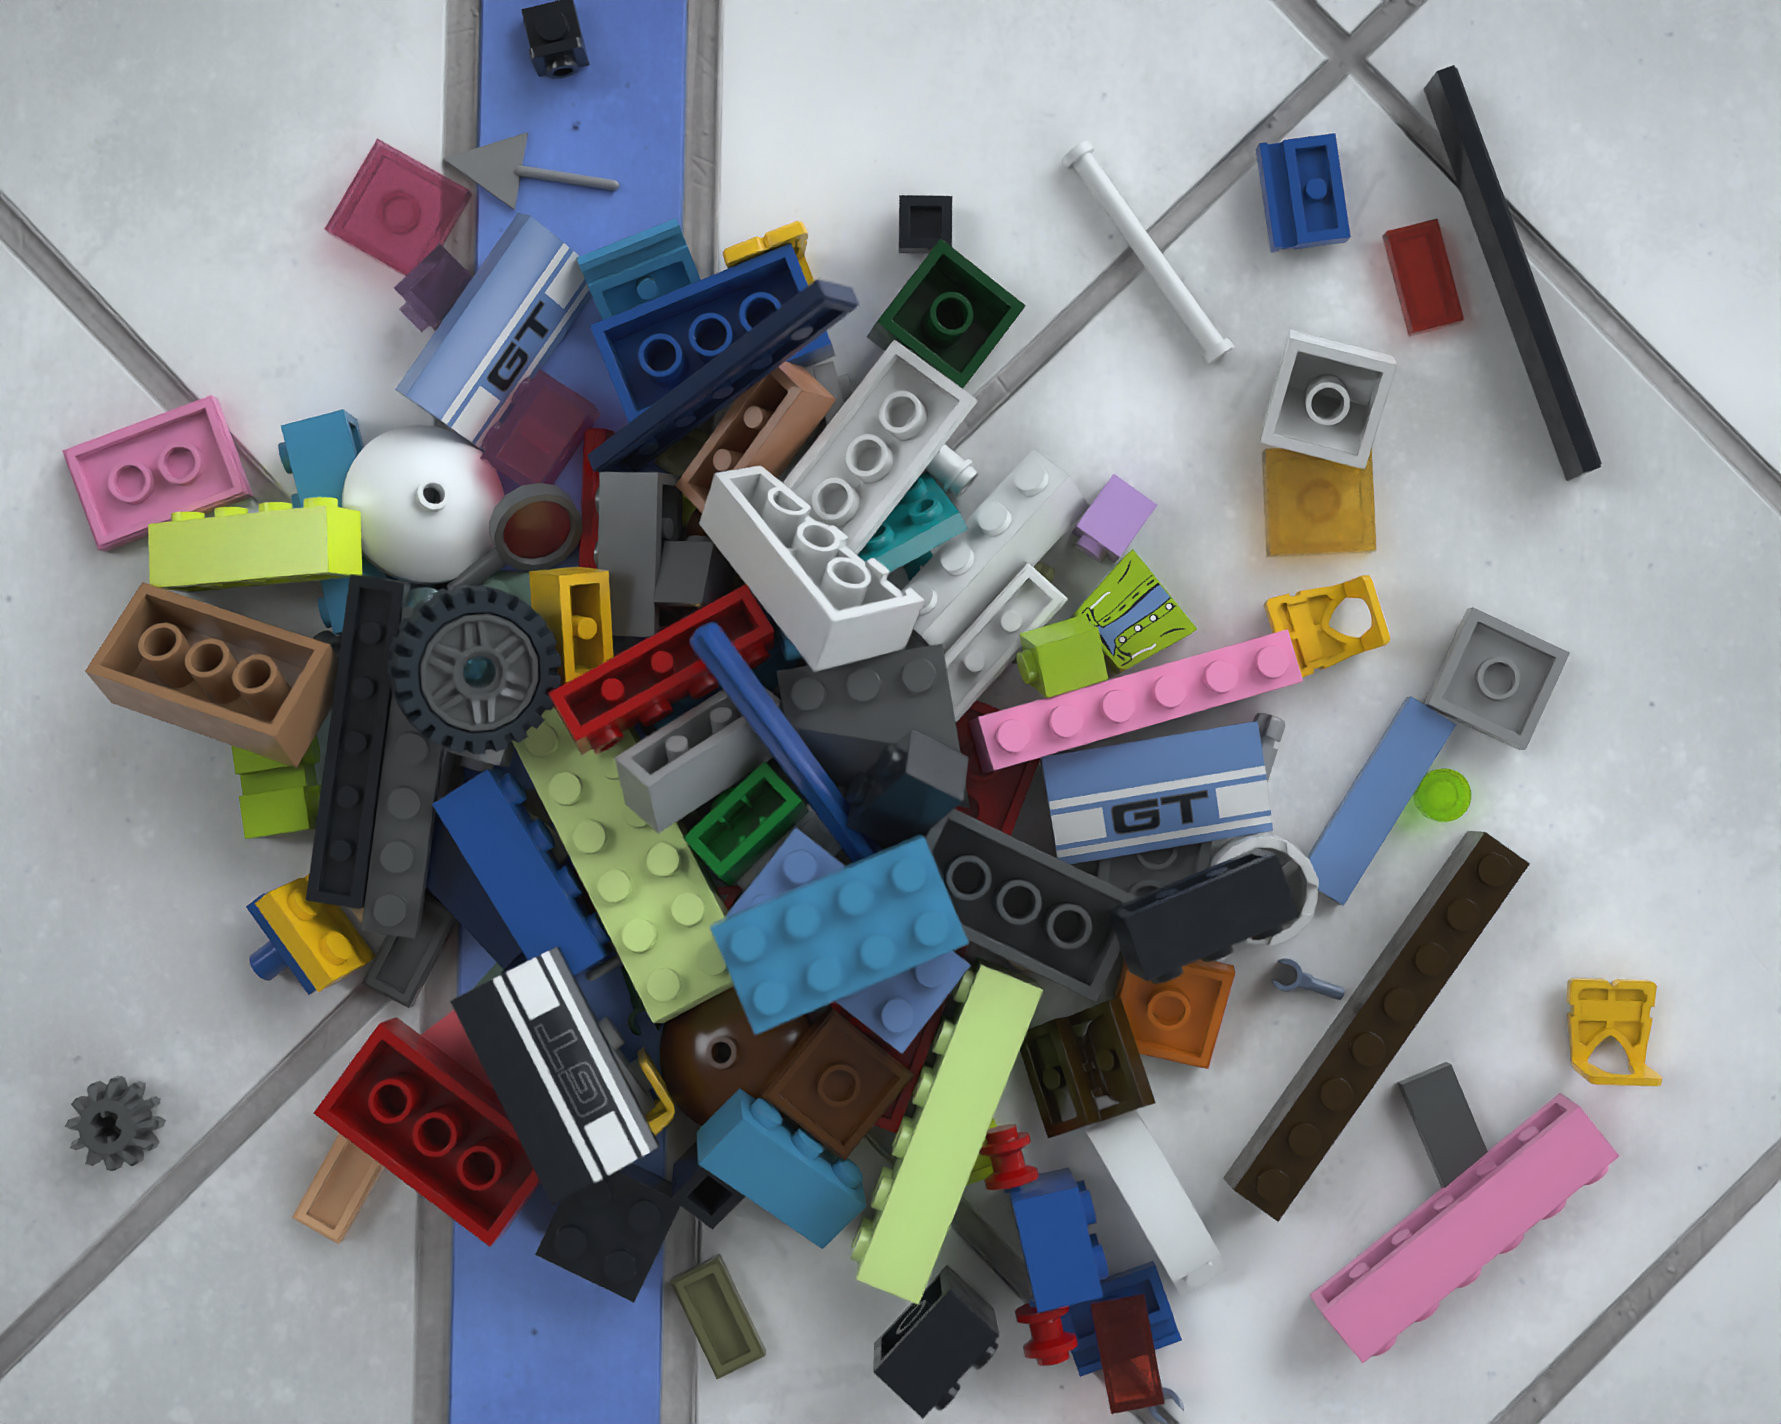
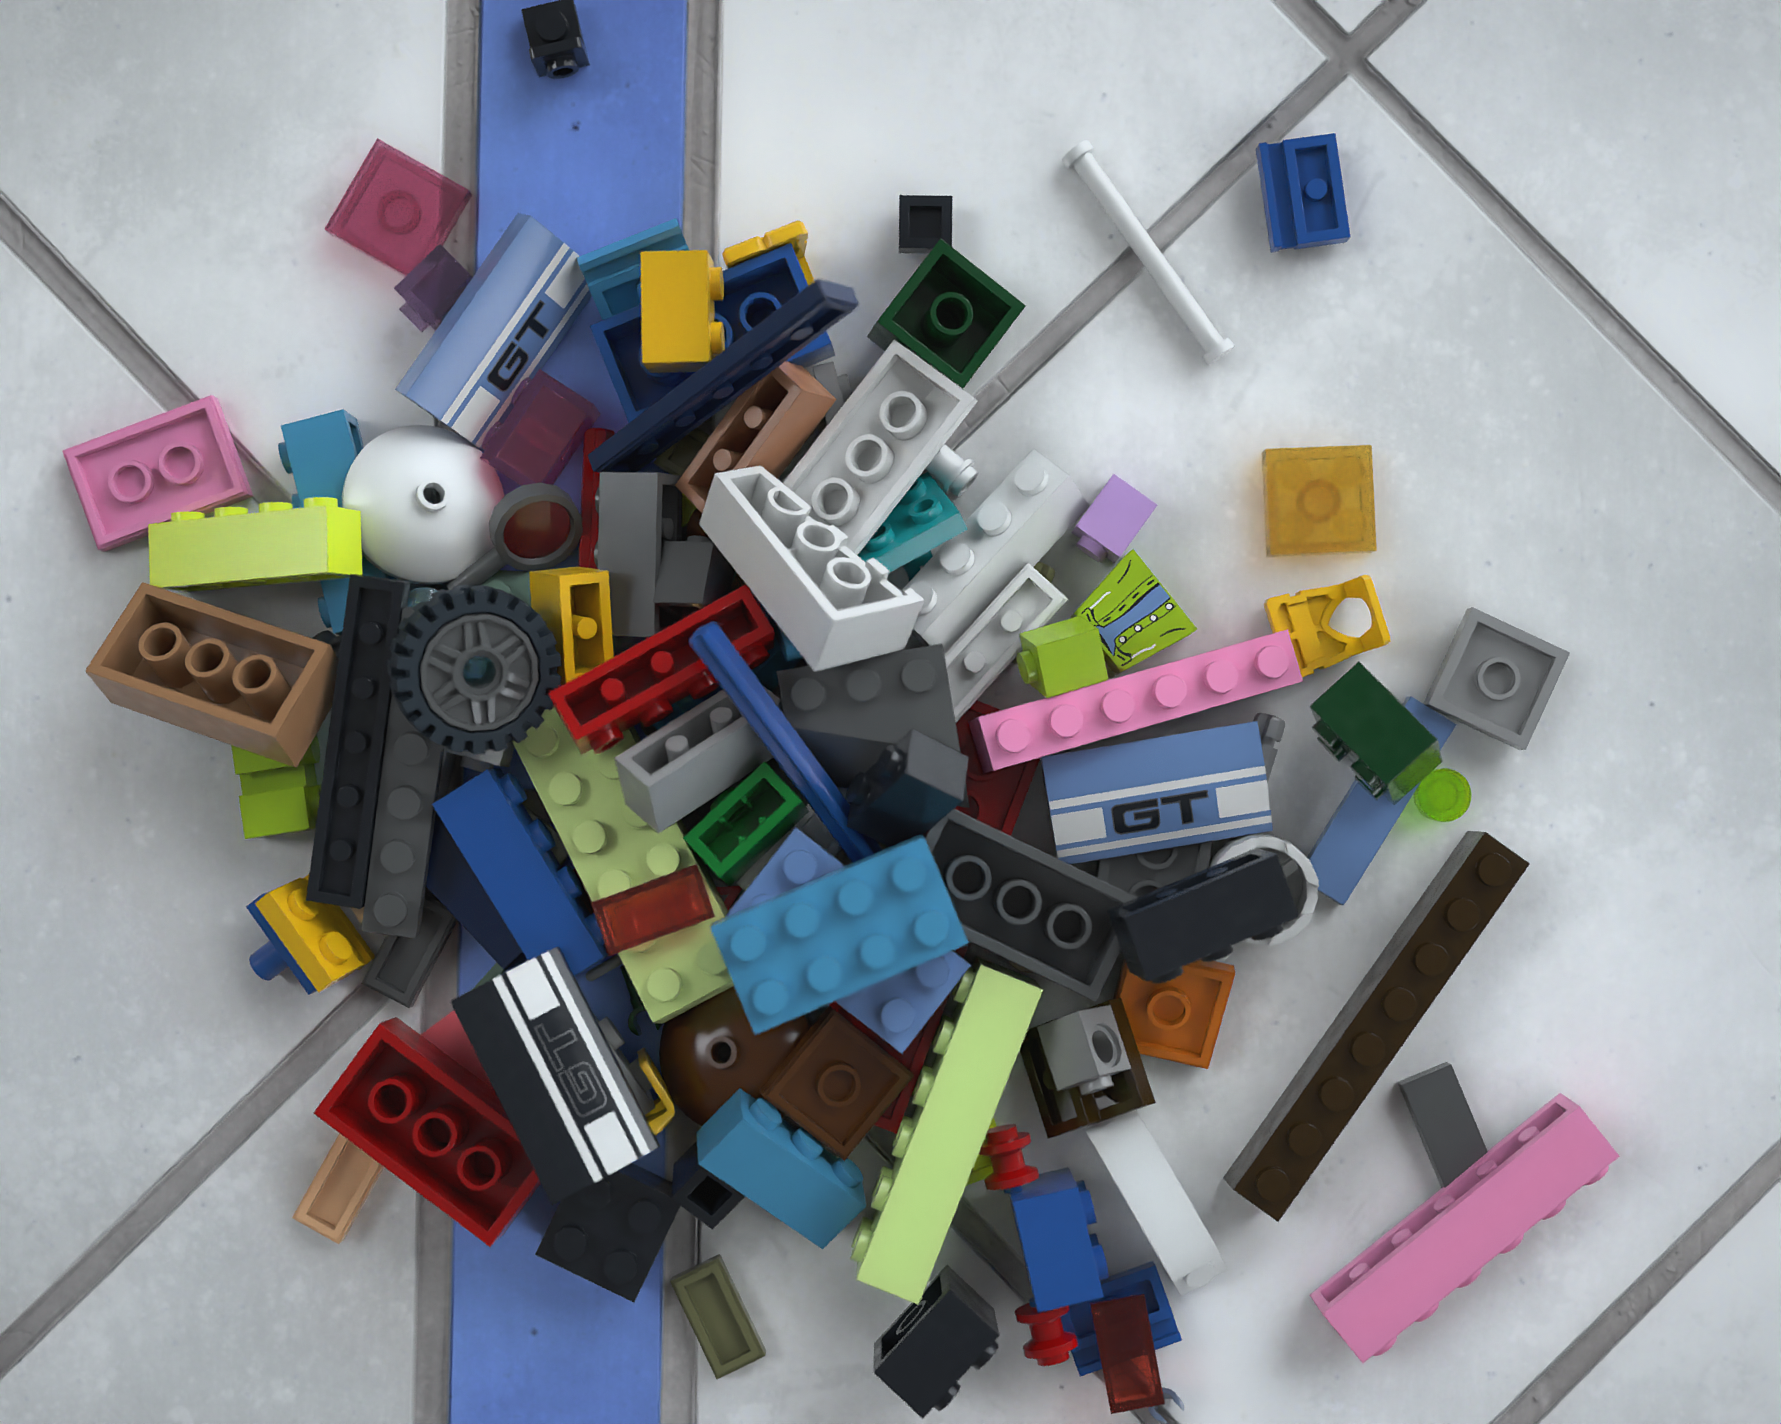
dark grey gear [65,1076,166,1171] -> none
light grey piece [443,133,619,210] -> none
white slope [1260,330,1397,469] -> none
sand blue hand [1271,958,1345,1001] -> none
clear red tile [1382,218,1464,337] -> none
black tile [1423,65,1602,481] -> none
yellow piece [1566,978,1662,1086] -> none
none -> clear red tile [591,864,715,956]
none -> yellow brick [640,250,725,373]
none -> light grey brick [1037,1005,1131,1095]
none -> dark green brick [1309,662,1443,805]

